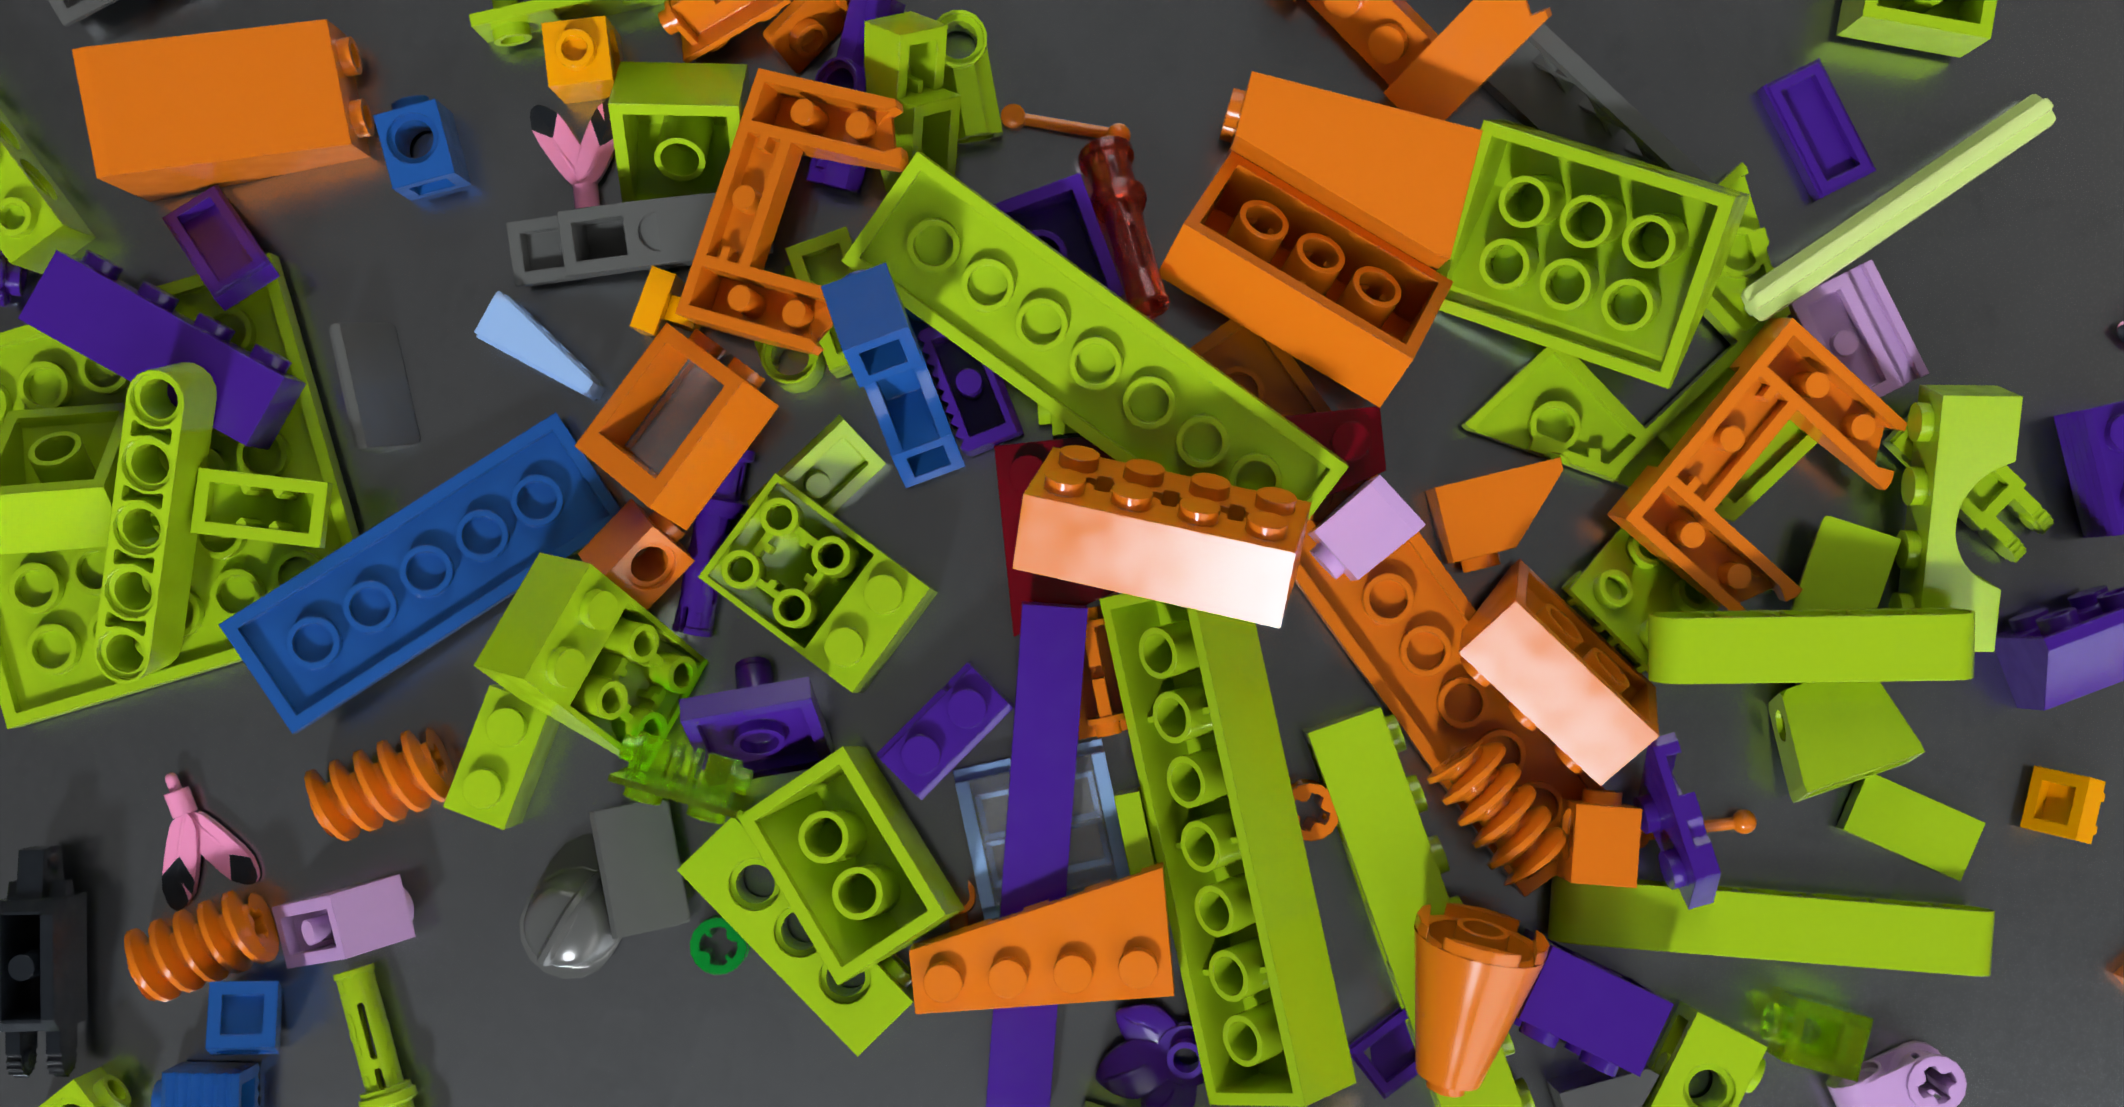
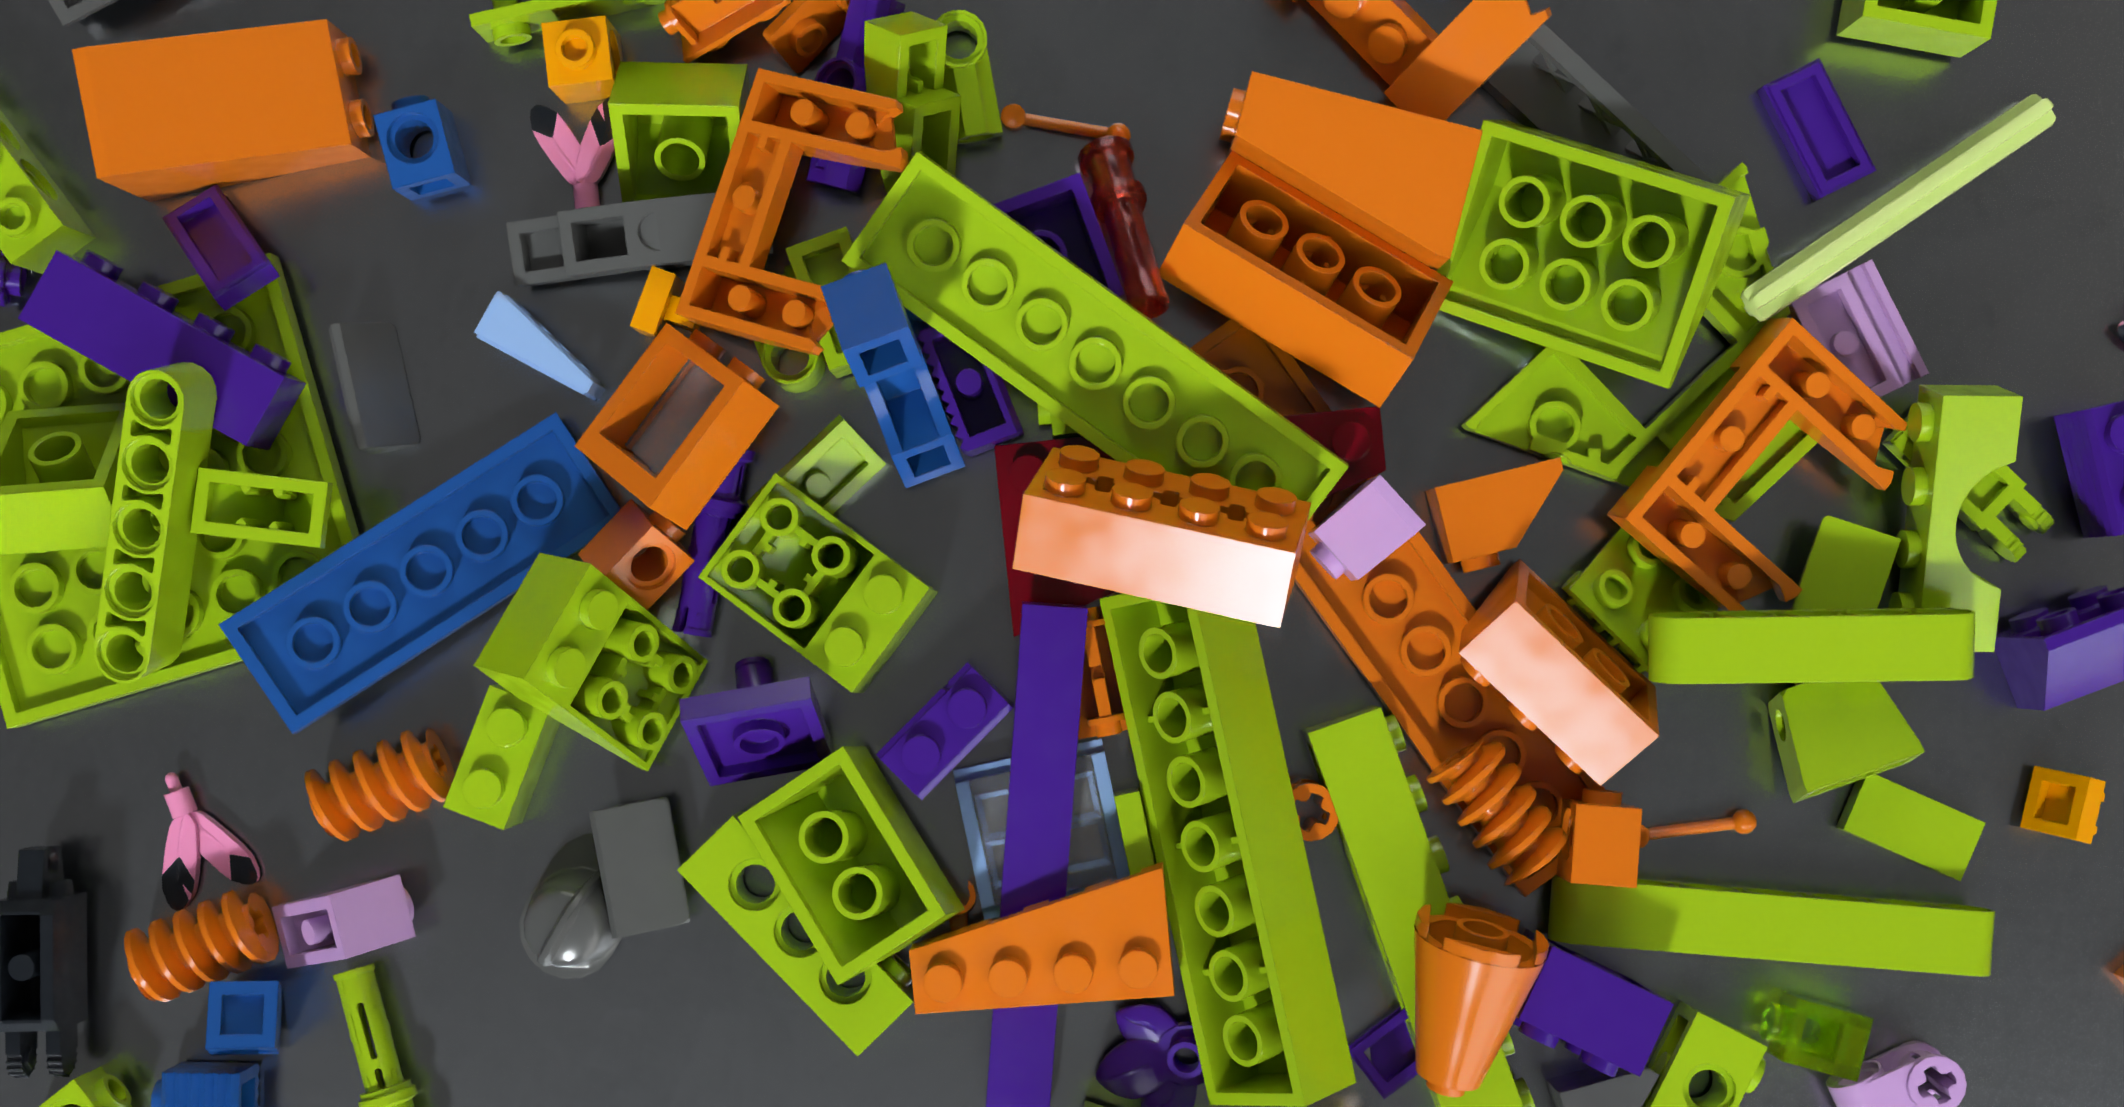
clear neon green hinge [607,731,756,824] -> none
green bush [690,914,751,975] -> none
dark purple wing [1633,732,1721,910] -> none

